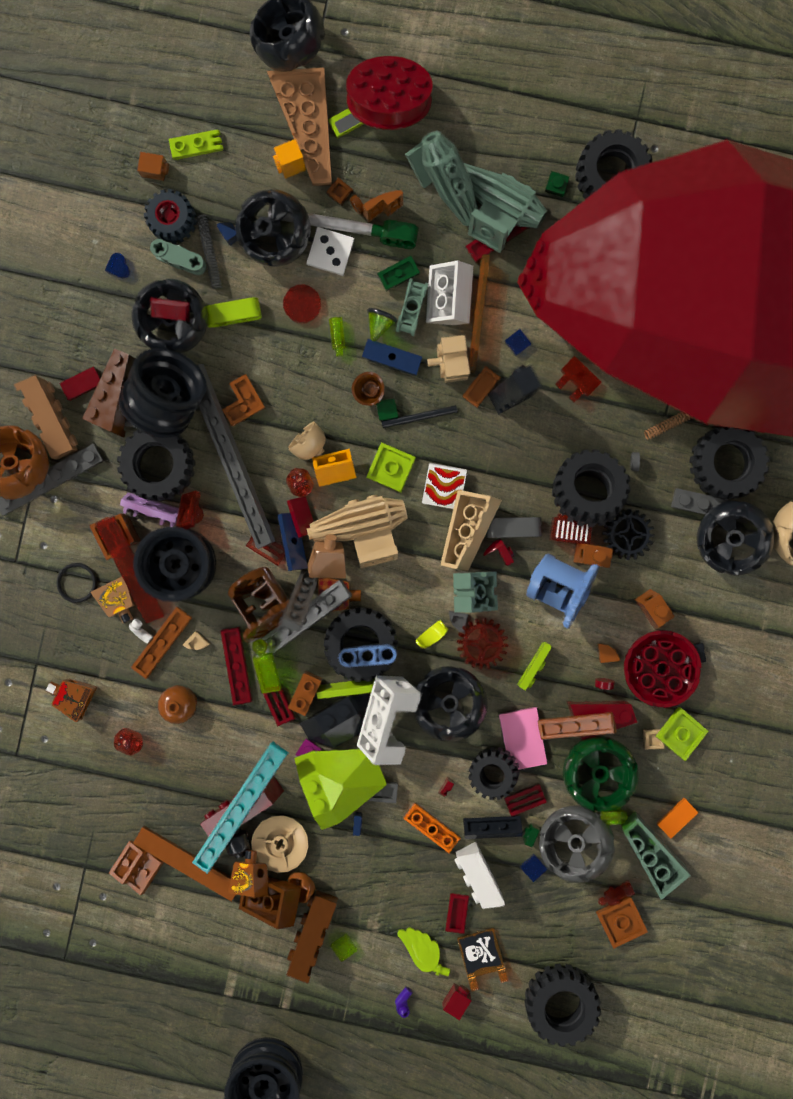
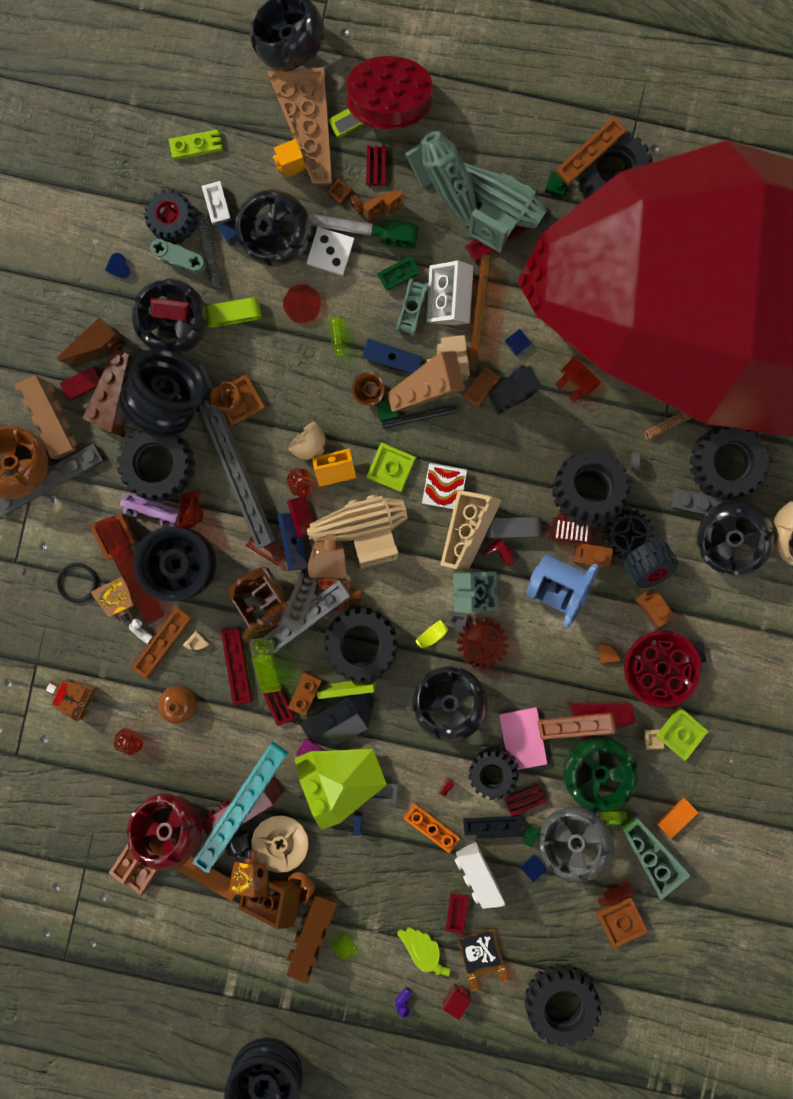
dark orange brick [137,152,169,181] -> none
medium blue beam [339,644,396,667] -> none
white plate [357,676,421,765] -> none
clear neon green hat [367,308,397,342] -> none
lime hinge [517,642,551,691] -> none
dark red tile [595,678,615,690] -> none
none -> reddish brown slope [57,317,125,367]
none -> dark red wheel [126,793,203,871]
none -> white plate [202,181,231,225]
none -> dark orange hair [210,382,242,411]
none -> dark red tile [366,145,386,186]
none -> medium nougat wedge [387,351,465,412]
none -> dark orange tile [555,116,627,186]
none -> black wheel [624,540,679,588]

